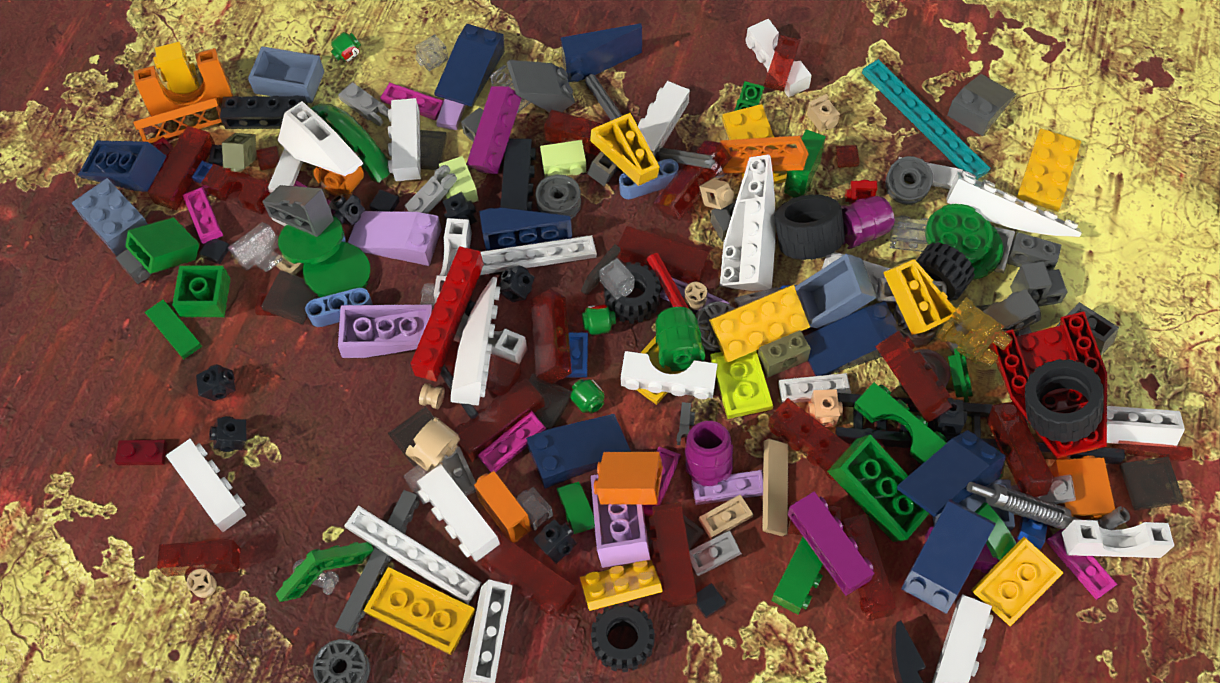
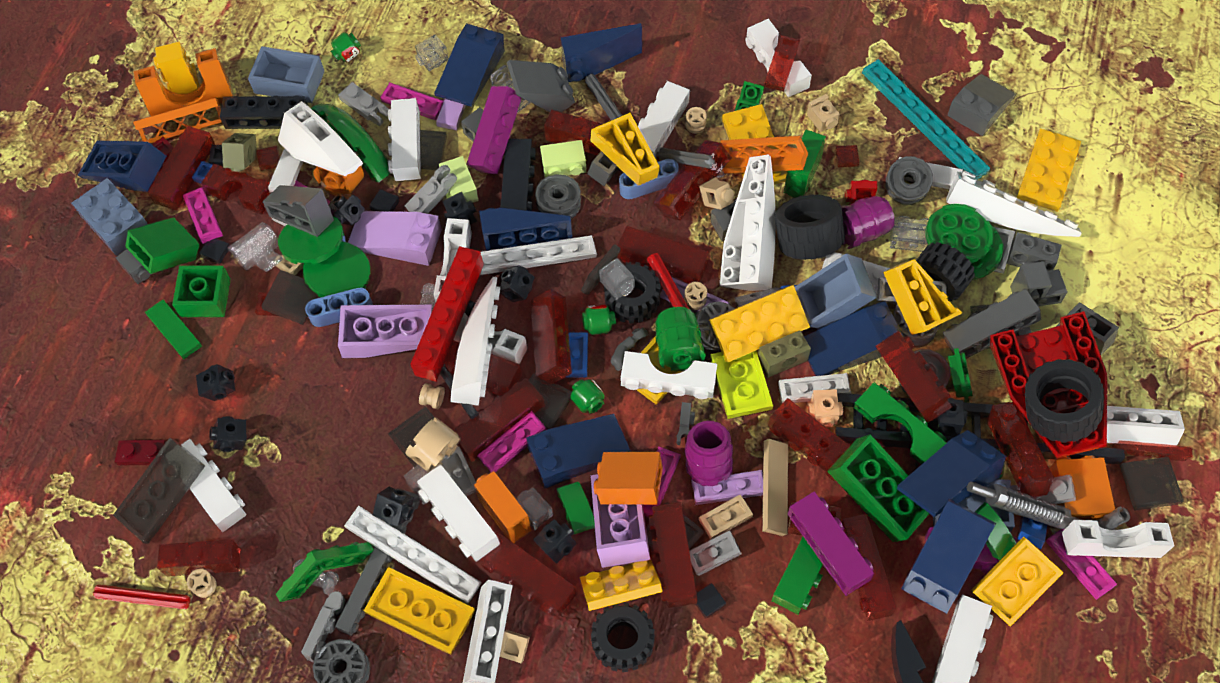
clear yellow hips [937,297,1012,367] -> none
none -> axle [93,584,191,609]
none -> clear smoke tile [113,438,205,544]
none -> light grey hinge [301,591,346,662]
none -> black brick [372,486,414,526]
none -> tan tile [500,630,530,663]
none -> dark grey arm [611,328,649,371]
none -> tan wheel [686,107,707,134]

